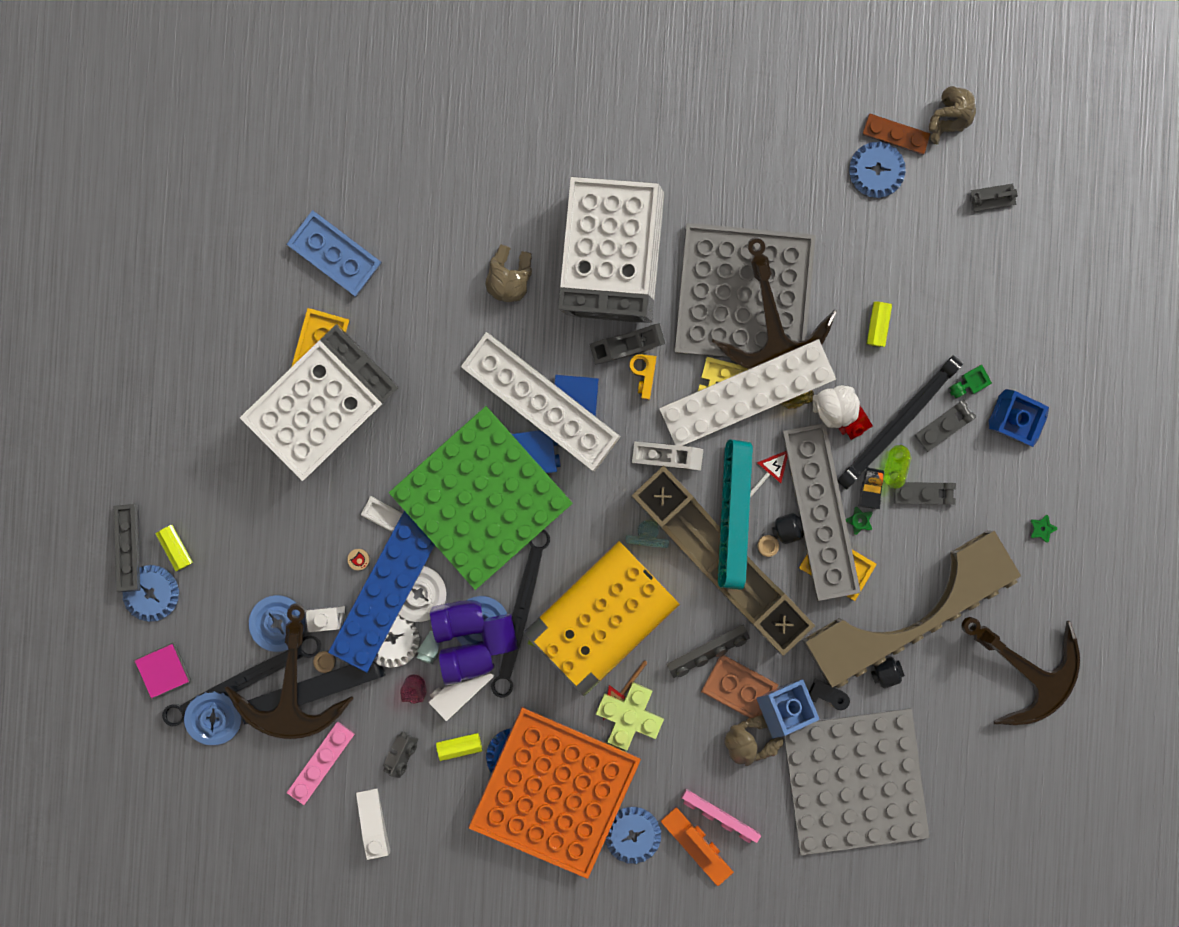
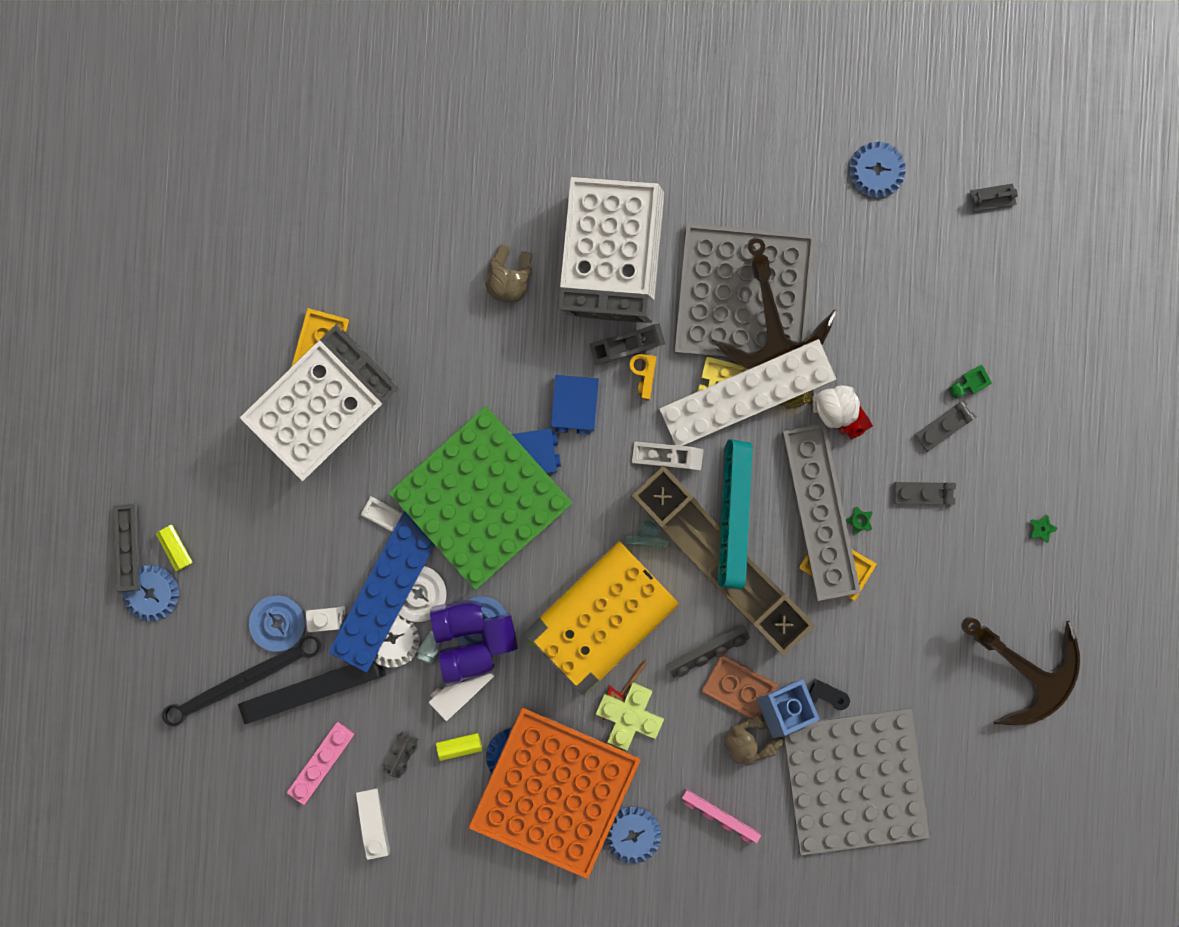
dark pink tile [133,642,192,699] -> none
medium blue gear [184,691,241,745] -> none
dark brown piece [225,603,354,739] -> none
medium blue plate [286,210,382,297] -> none
tan tile [313,651,336,673] -> none
tan tile [347,549,370,571] -> none
clear pink plate [400,674,427,704] -> none
white plate [461,332,621,471] -> none
black piece [491,530,550,698] -> none
orange bracket [661,807,734,886] -> none
piece [750,451,788,498] -> none
tan tile [757,535,779,557] -> none
black head [772,513,804,544] -> none
dark tan arch [802,530,1021,688] -> none
black piece [837,354,964,490] -> none
black leg [858,467,884,510] -> none
dark orange plate [862,113,931,155] -> none
neon yellow axle [866,301,892,347] -> none
black head [871,657,905,688] -> none
clear neon green plate [884,445,911,489] -> none
dark tan hair [929,86,976,145] -> none
blue slope [988,389,1049,447] -> none

